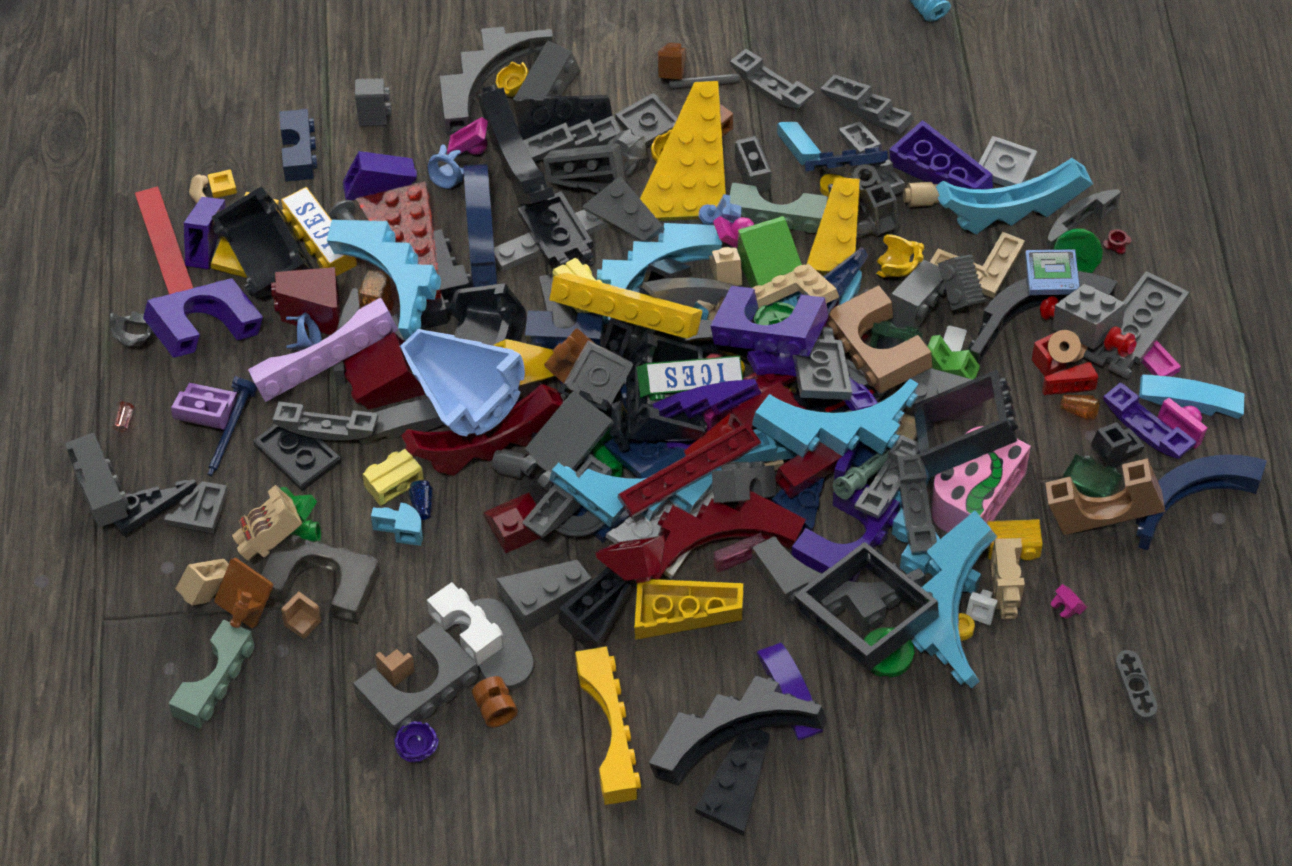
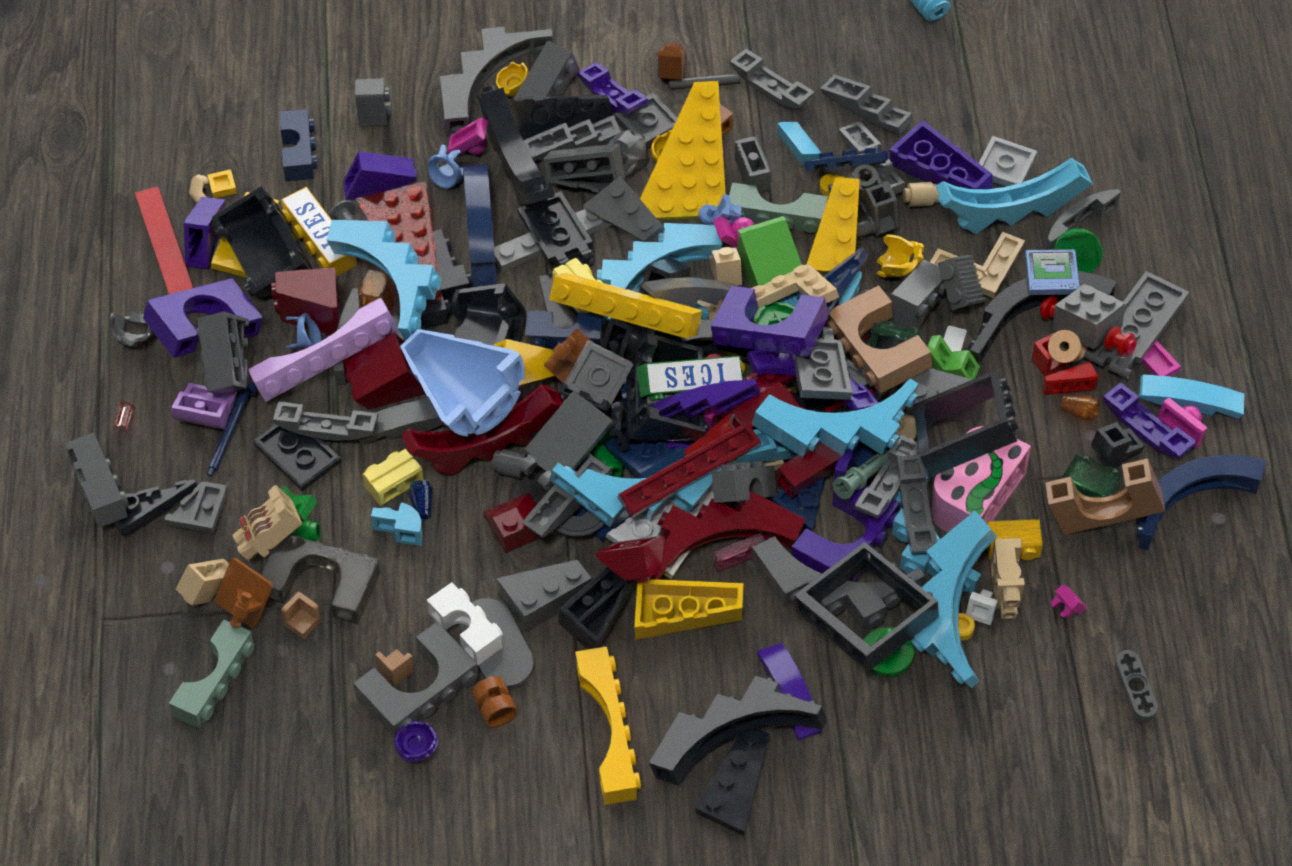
dark red plate [1103,229,1131,254] -> none
none -> dark grey wedge [197,311,249,395]
none -> dark purple slope [577,62,648,114]

